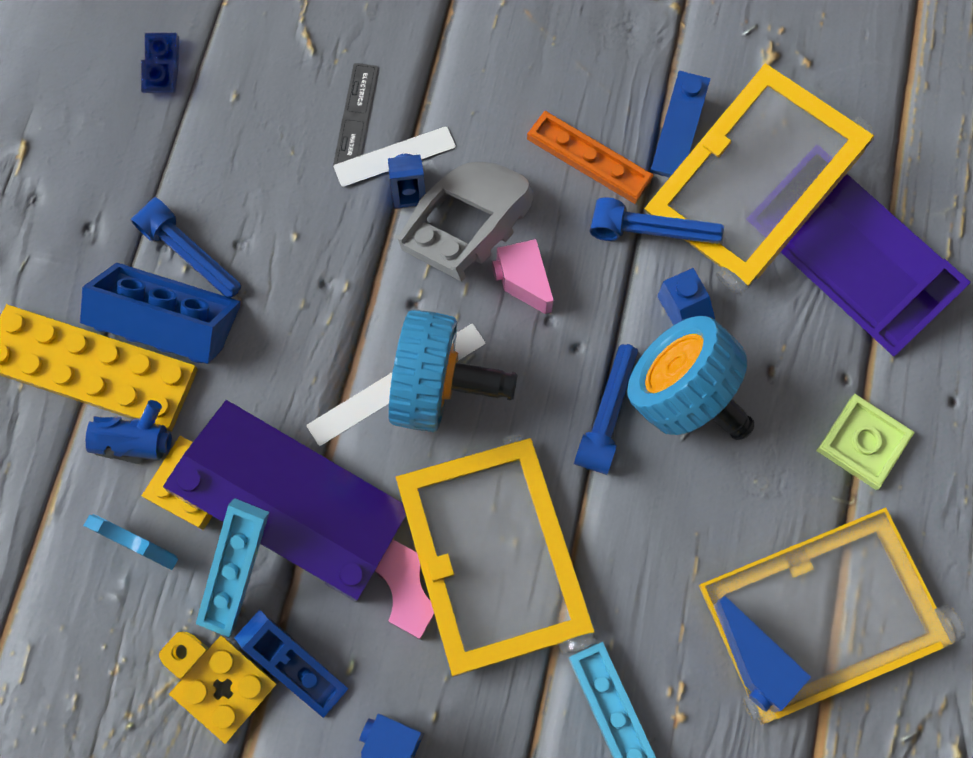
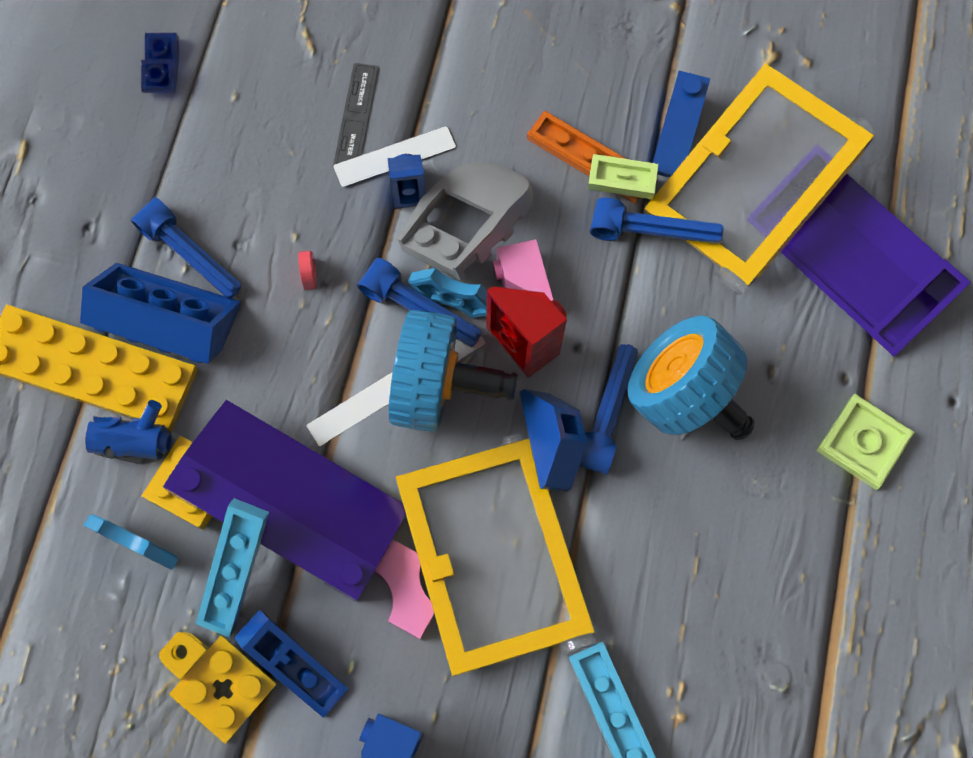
blue slope [657,268,715,326] -> none
clear door [698,507,965,725] -> none
blue slope [713,596,811,712] -> none
none -> coral tile [298,250,318,290]
none -> blue axle [357,258,482,347]
none -> dark azure tile [408,268,487,318]
none -> red slope [486,286,567,378]
none -> blue slope [519,389,587,492]
none -> yellowish green plate [587,154,659,199]

